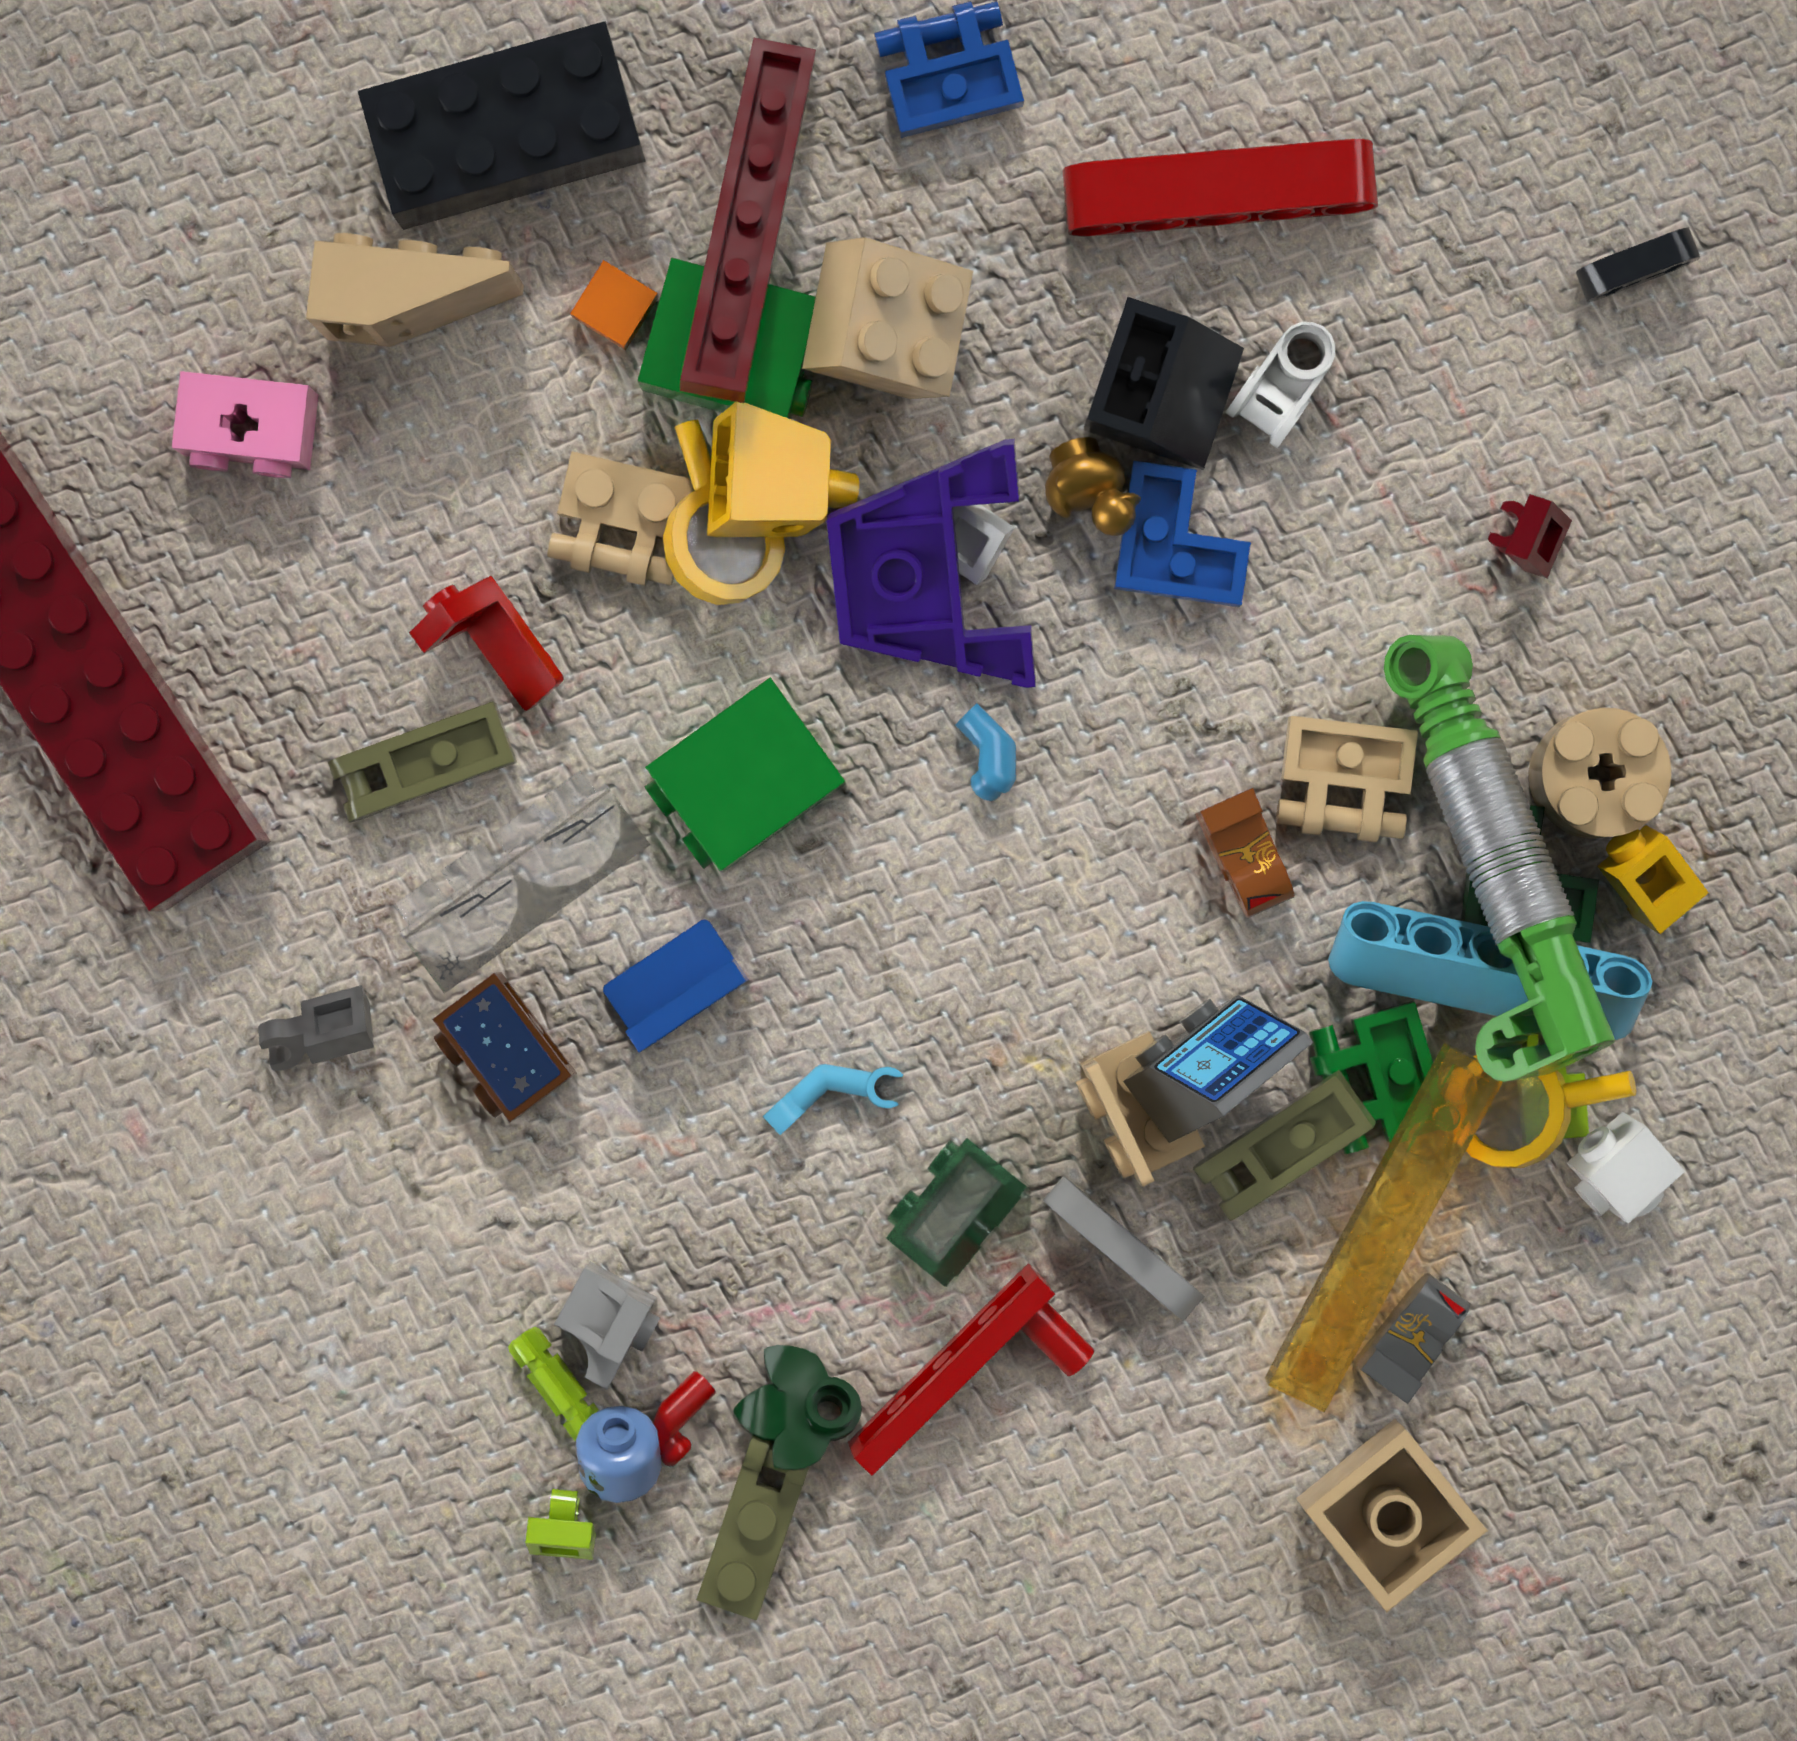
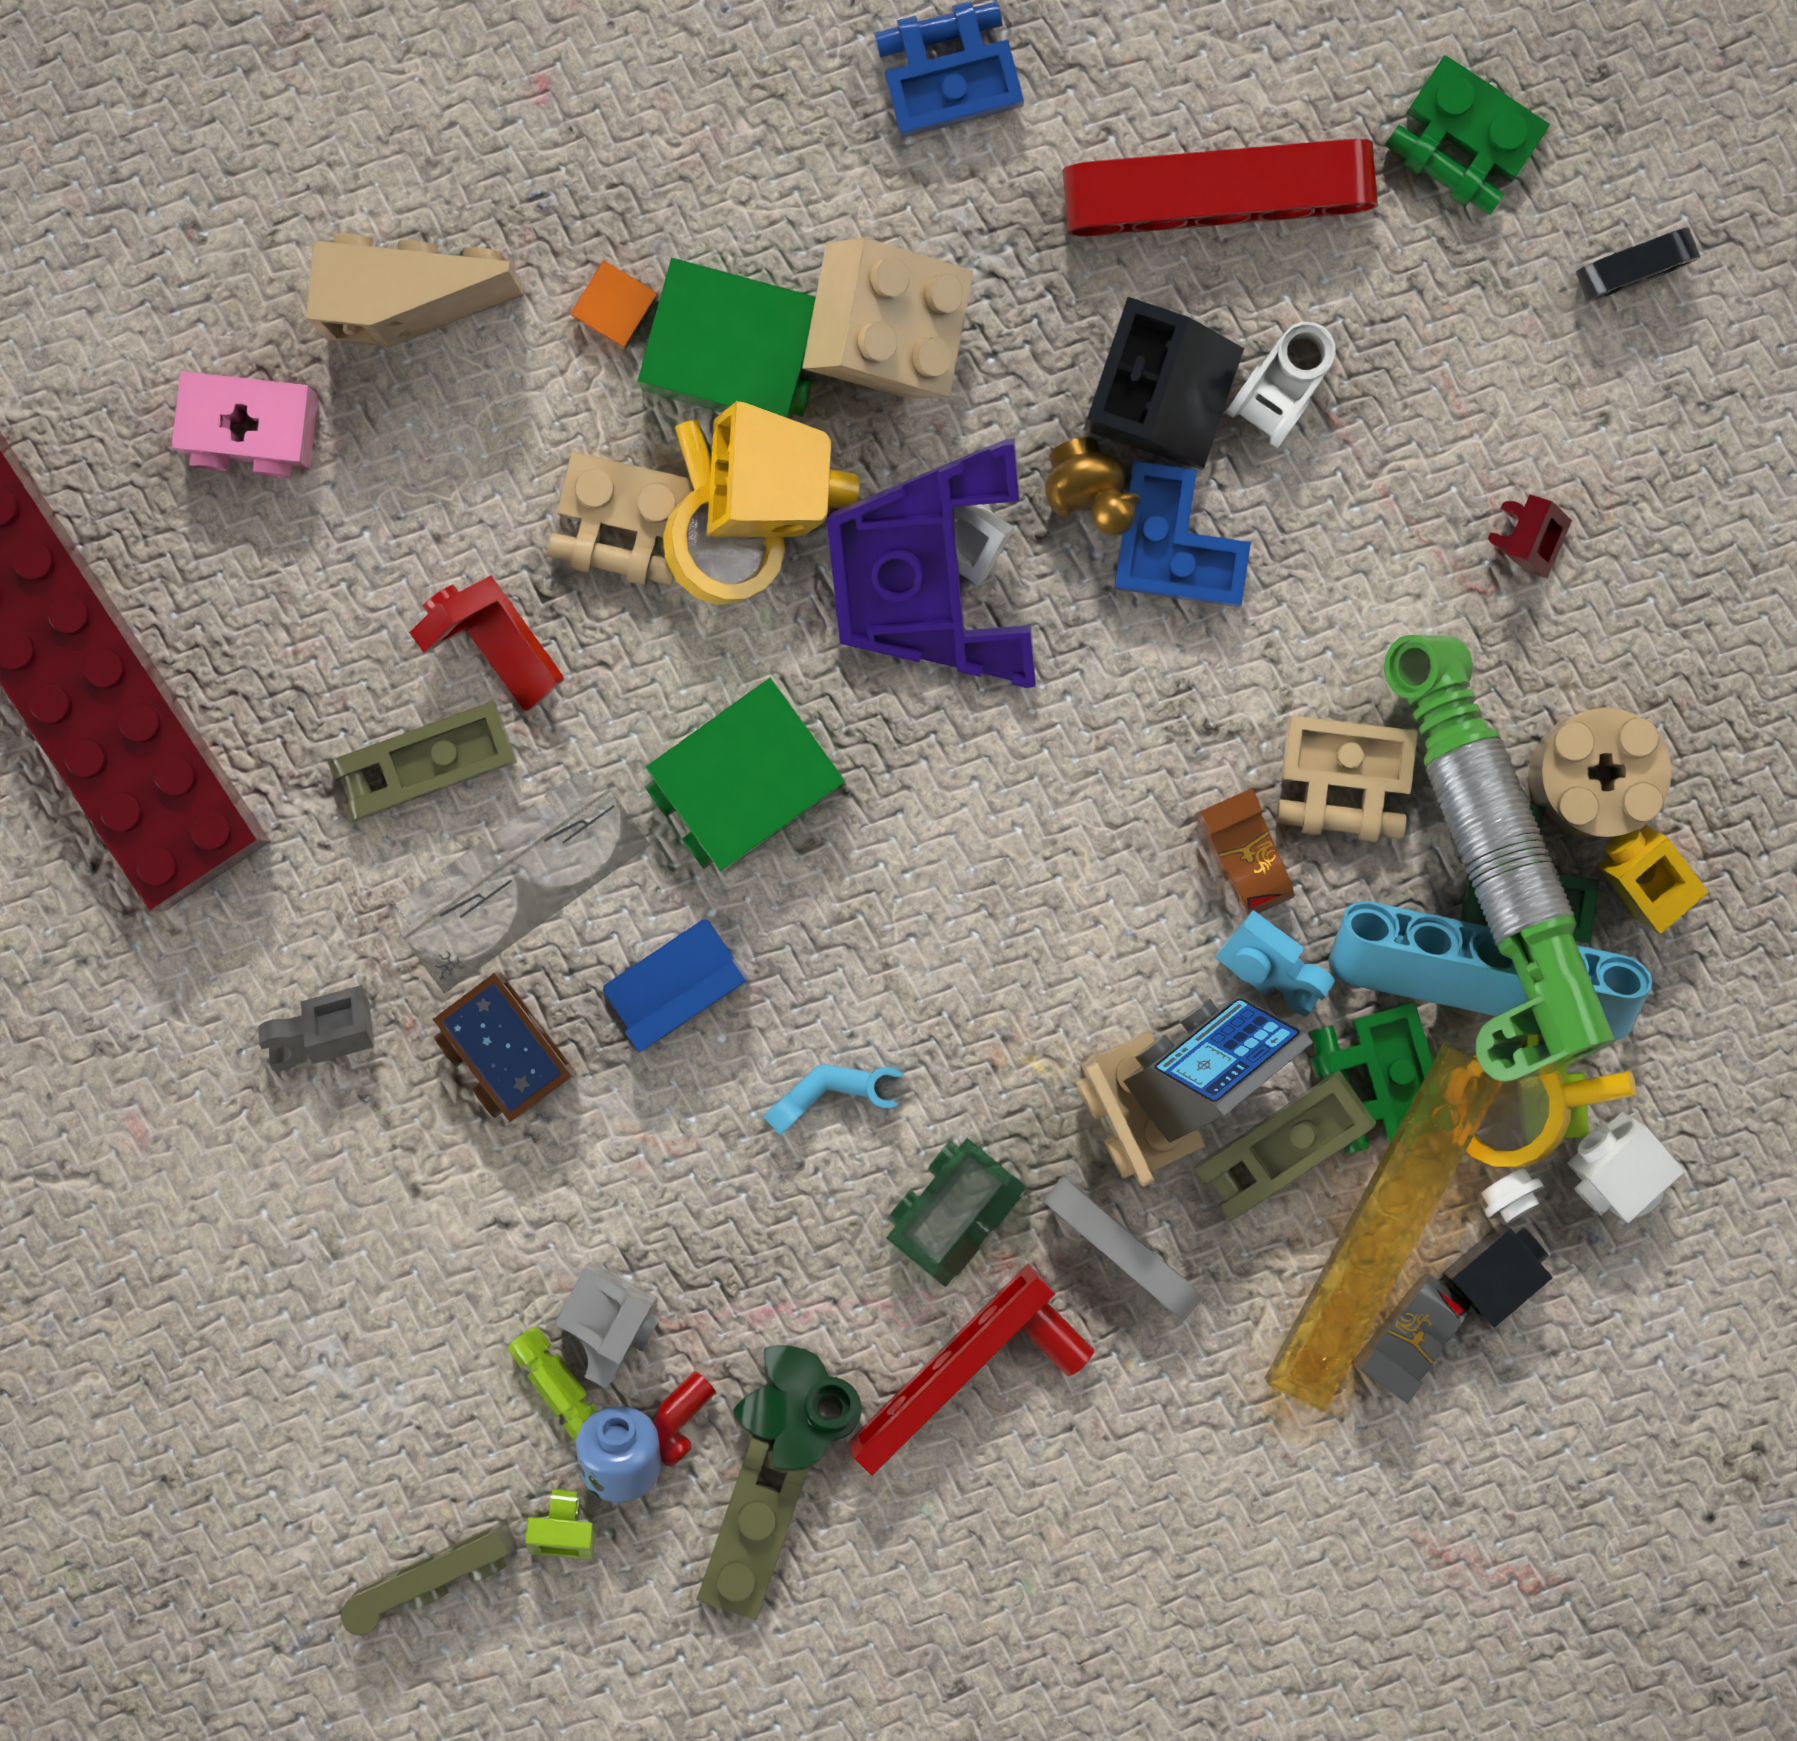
black brick [358,21,646,230] -> none
dark red plate [680,37,816,403] -> none
dark azure arm [955,703,1016,801] -> none
tan brick [1296,1419,1488,1613] -> none
none -> olive plate [341,1520,516,1636]
none -> medium azure plate [1214,910,1335,1017]
none -> green plate [1384,55,1551,215]
none -> black brick [1443,1223,1553,1328]
none -> white plate [1481,1168,1544,1224]

